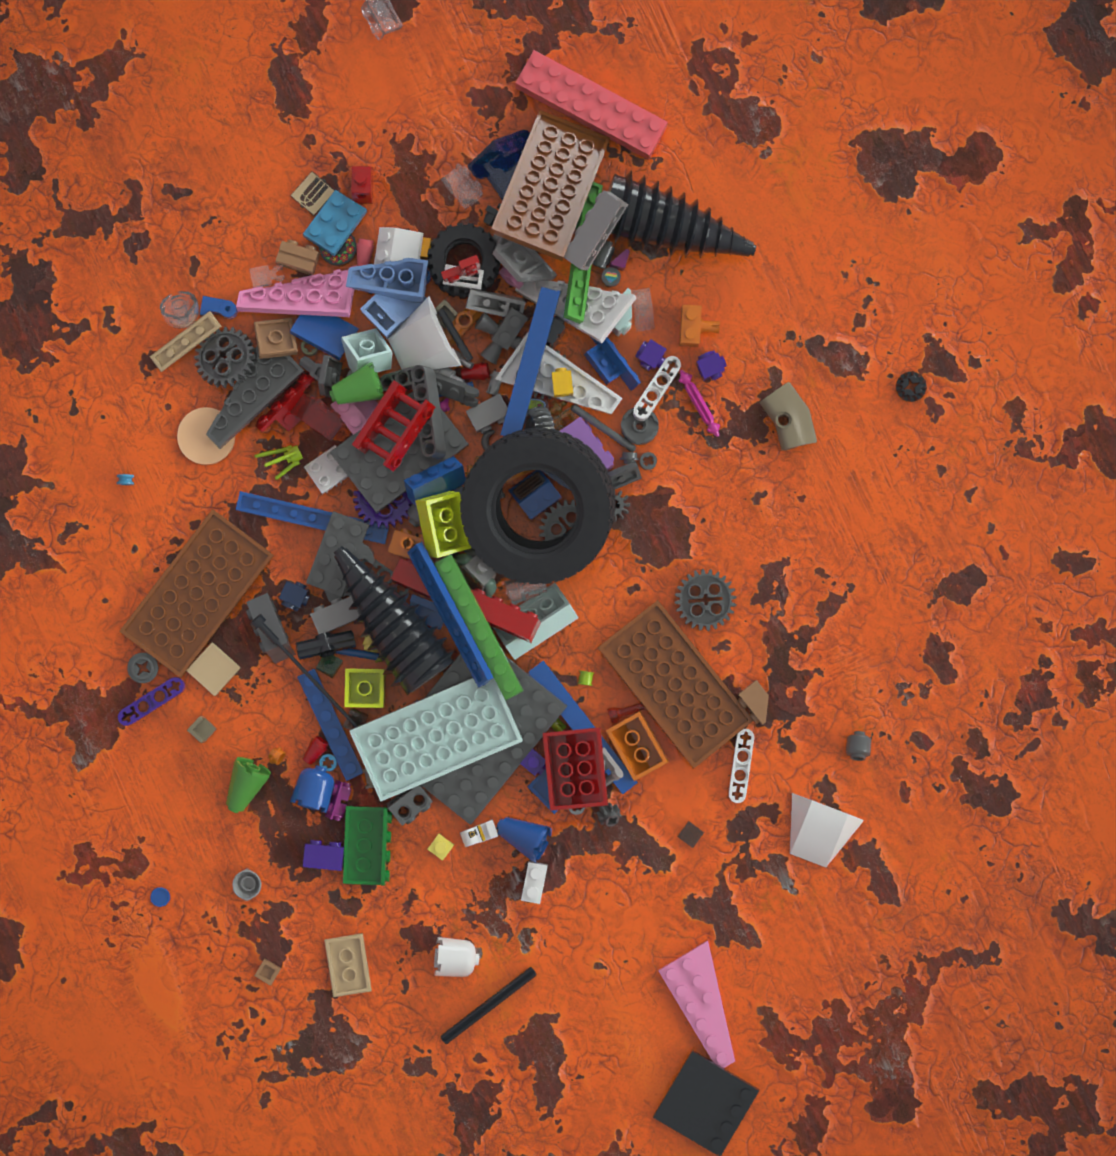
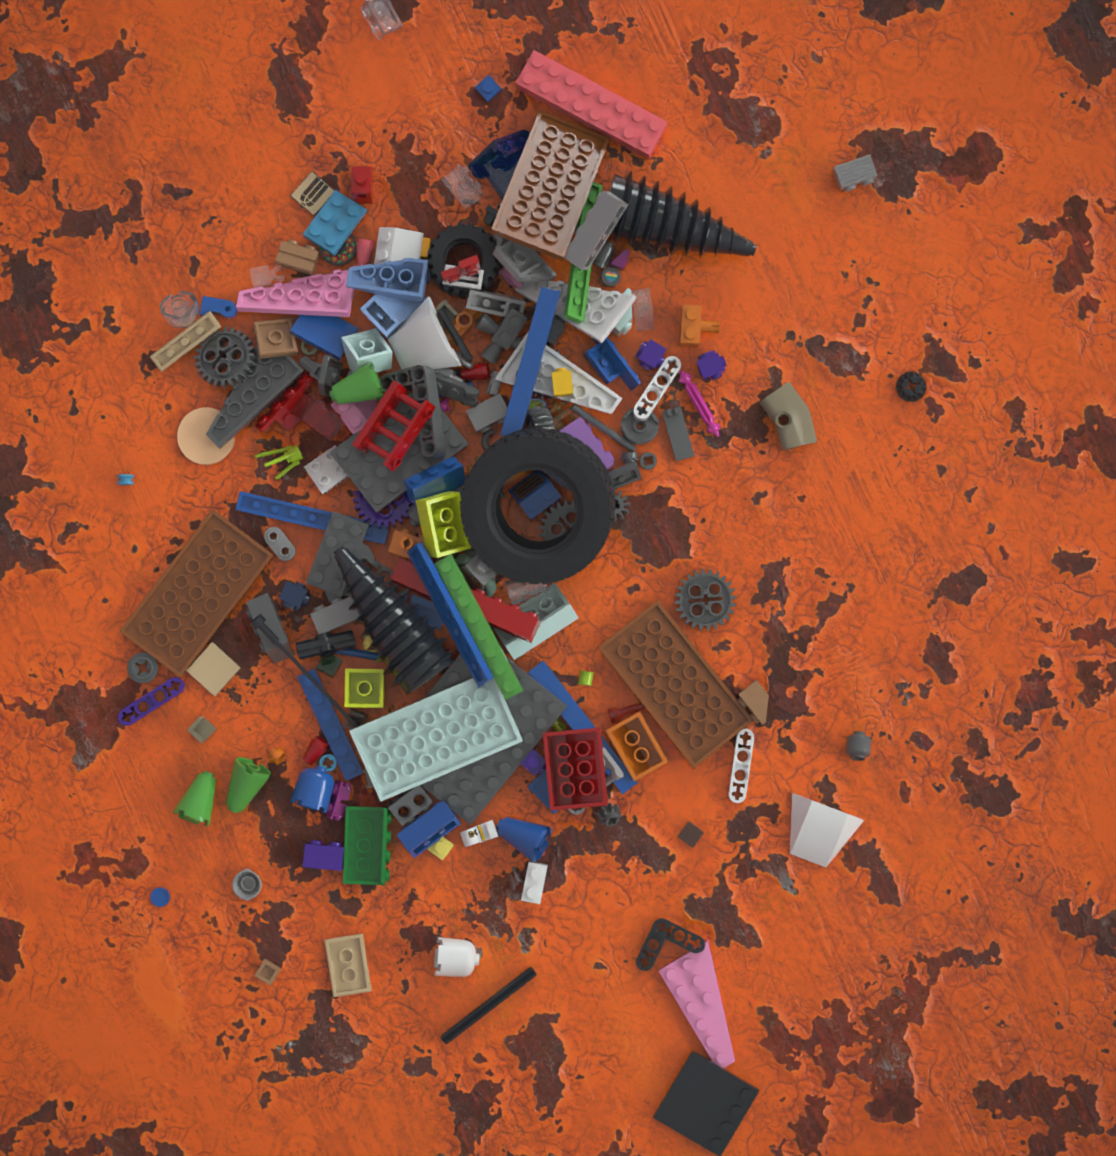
none -> bright green cone [173,771,217,827]
none -> light grey plate [264,527,296,561]
none -> blue brick [397,800,461,858]
none -> blue plate [475,75,502,103]
none -> black beam [636,918,706,971]
none -> dark grey hinge [662,406,694,462]
none -> light grey brick [832,154,877,192]

